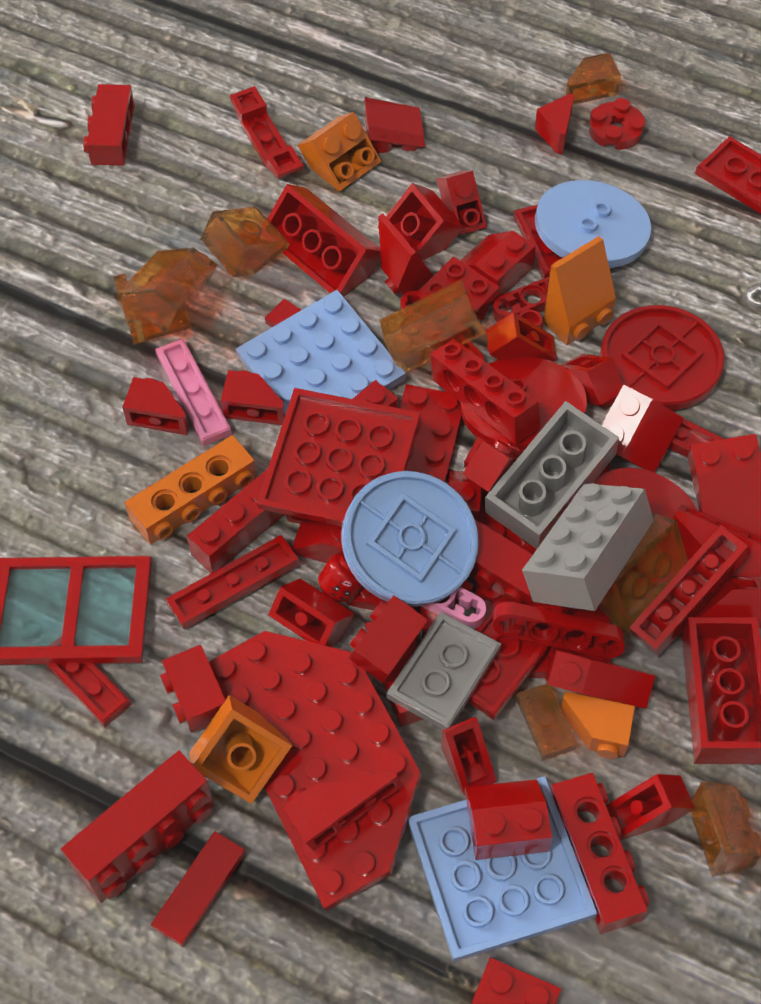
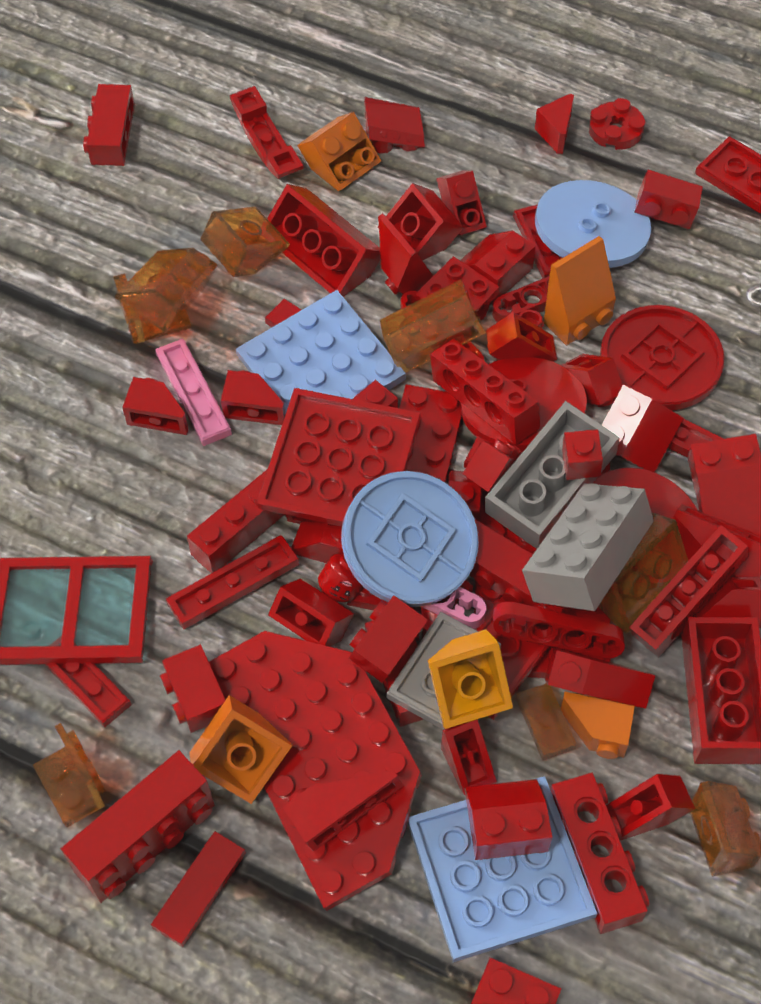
orange brick [124,435,257,545] -> none
clear orange slope [566,52,621,105] -> none
none -> clear orange bracket [33,723,106,828]
none -> light orange slope [428,629,513,729]
none -> red brick [562,429,603,480]
none -> red brick [634,169,703,229]

